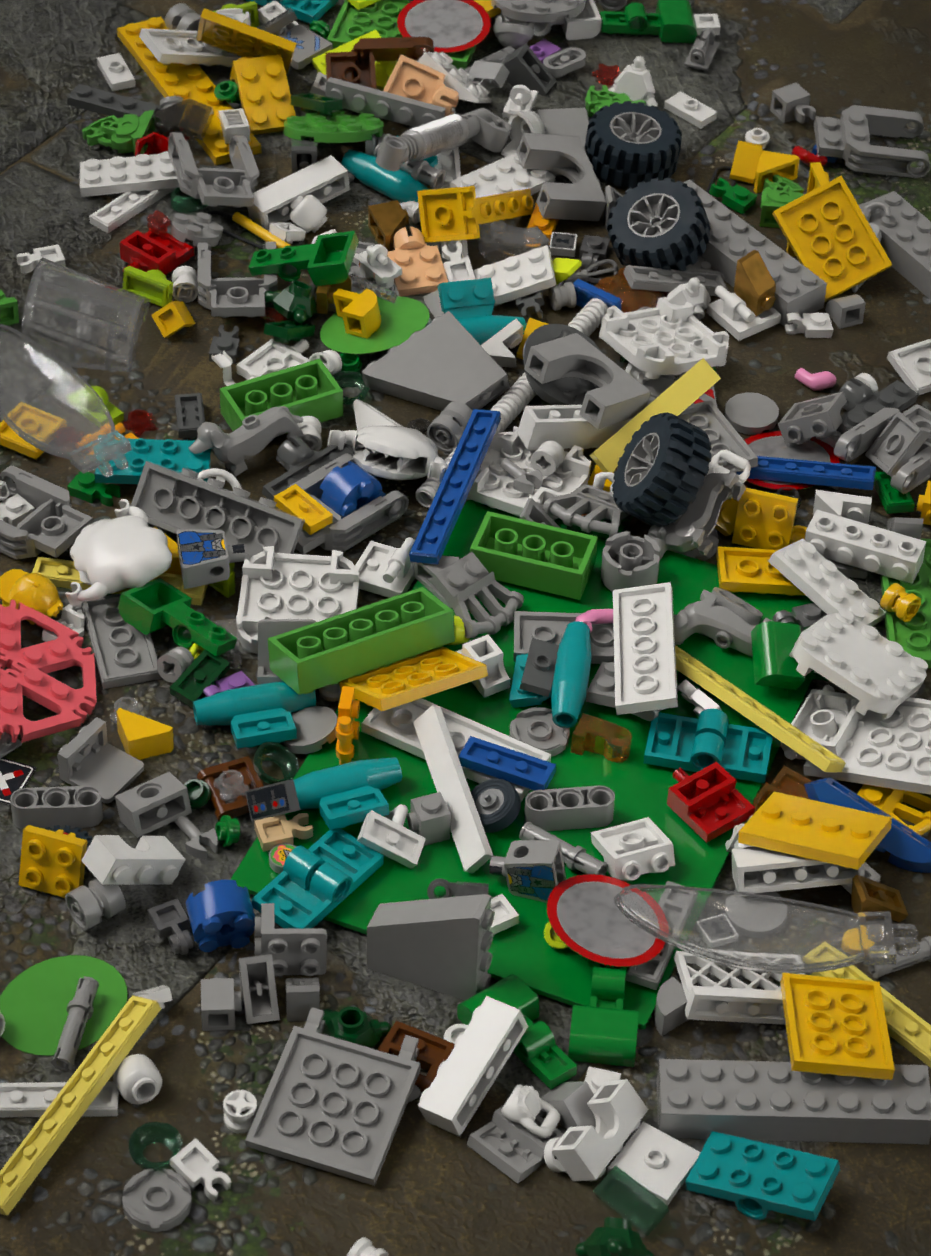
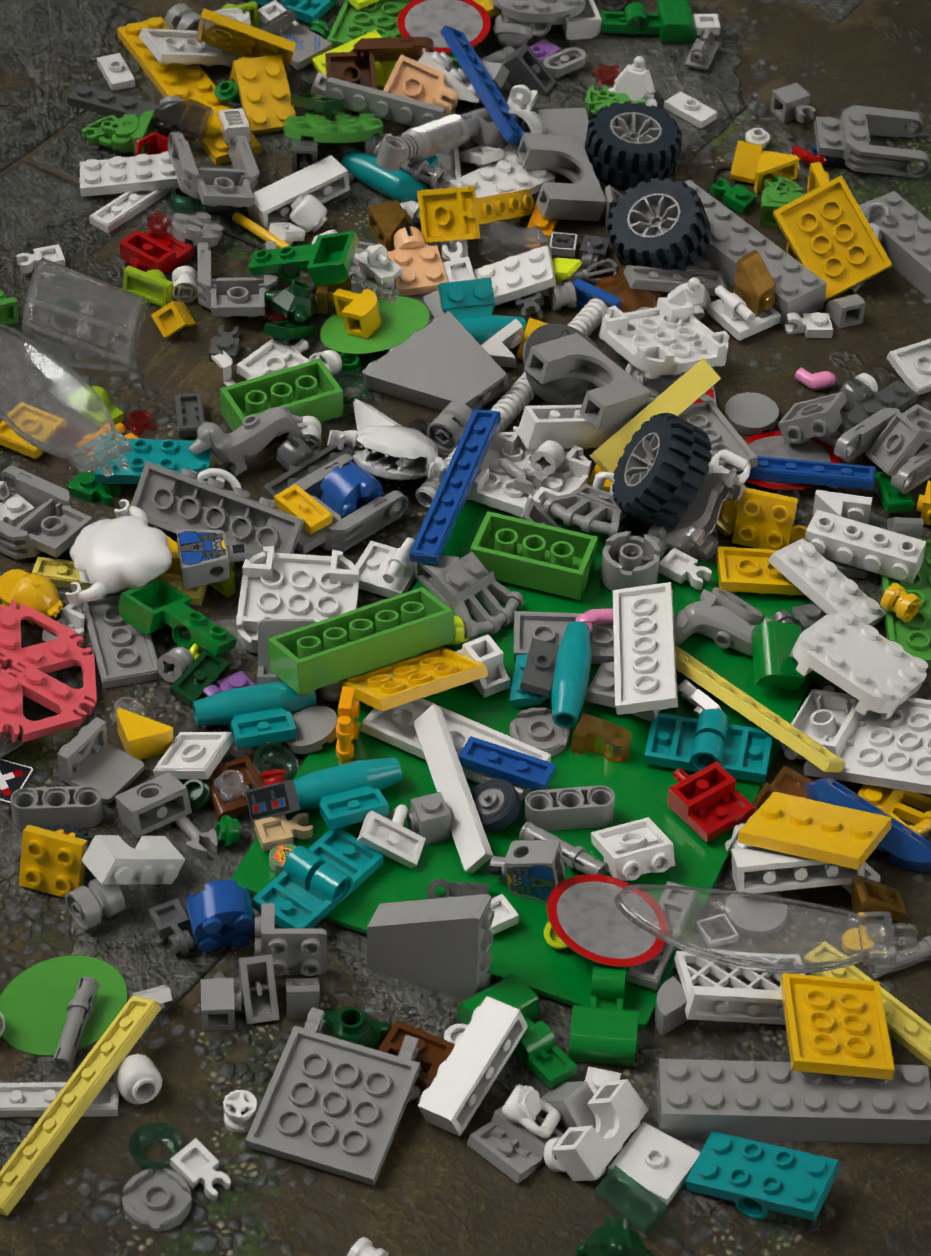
none -> white plate [153,732,234,779]
none -> red bush [260,769,287,787]
none -> blue tile [440,26,525,147]
none -> white plate [459,146,505,167]
none -> white plate [658,548,712,590]

